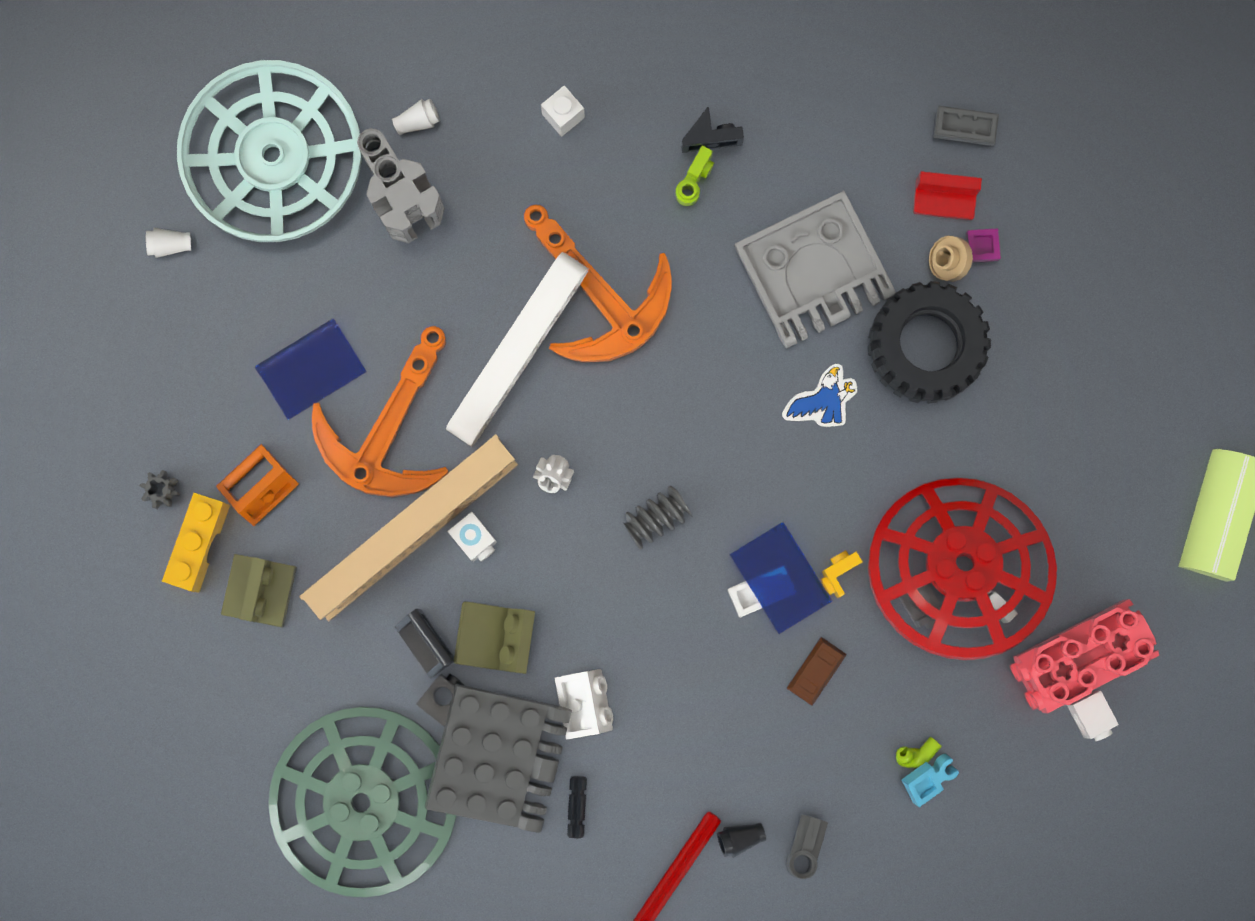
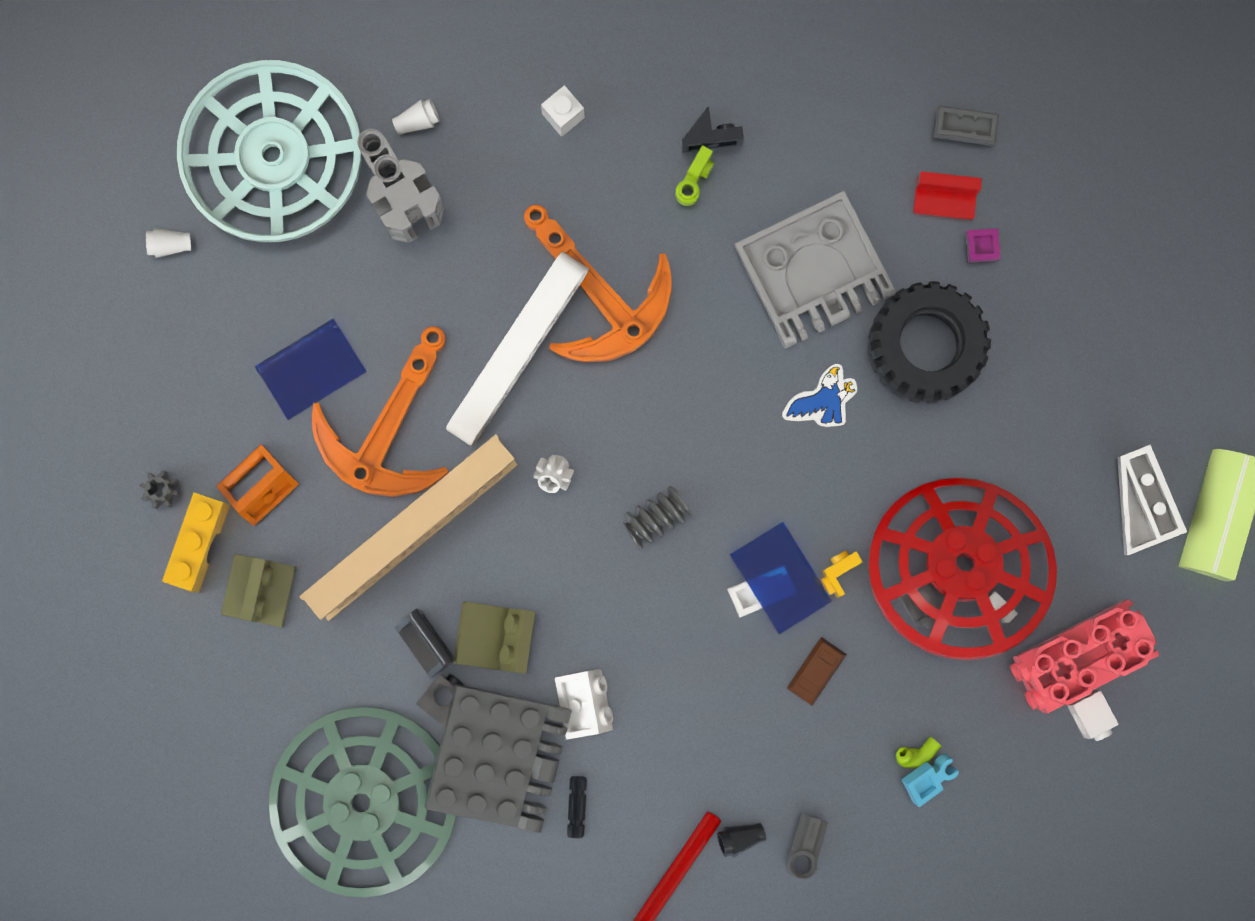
white brick [448,512,497,562] -> none
tan plate [929,235,973,282] -> none
none -> white wedge [1117,445,1187,555]

